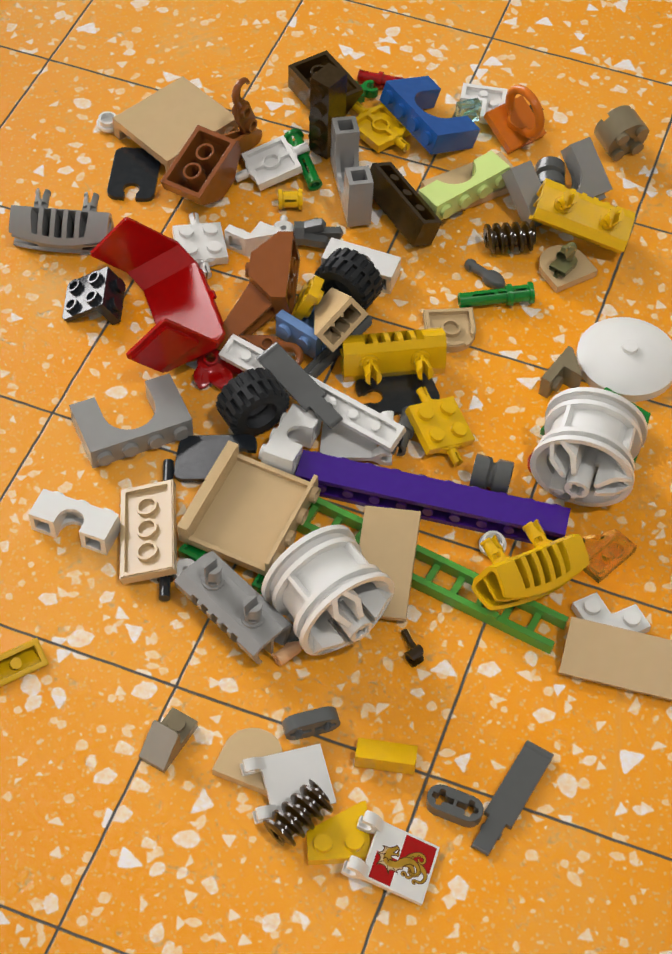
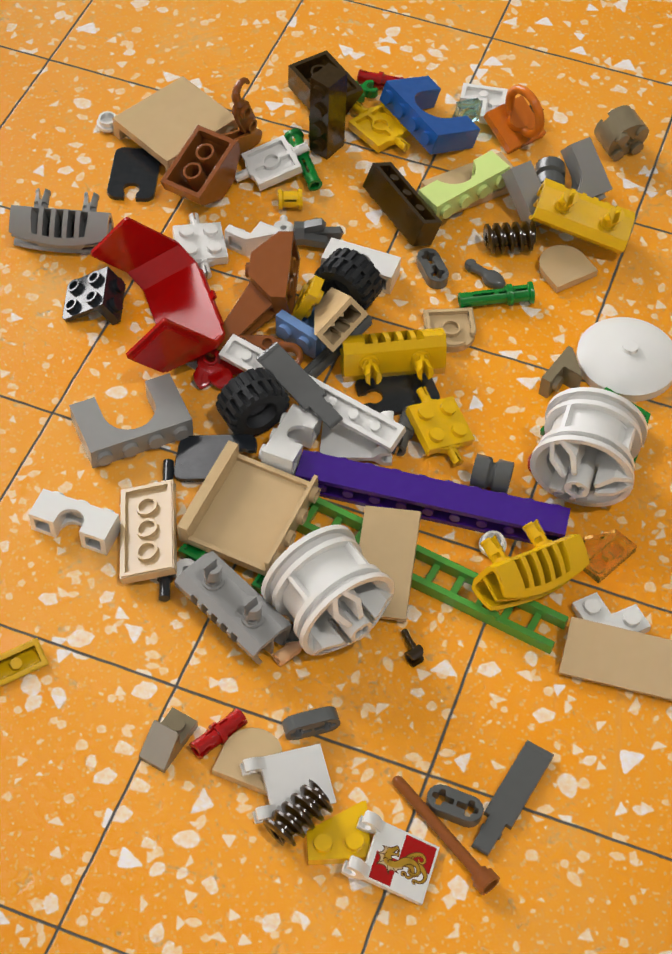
light grey arch [330,116,374,227] -> none
yellow slope [354,737,418,775] -> none
olive piece [549,242,578,278] -> none
none -> red pin [189,708,248,759]
none -> dark orange piece [392,776,500,895]
none -> dark grey beam [416,248,449,290]

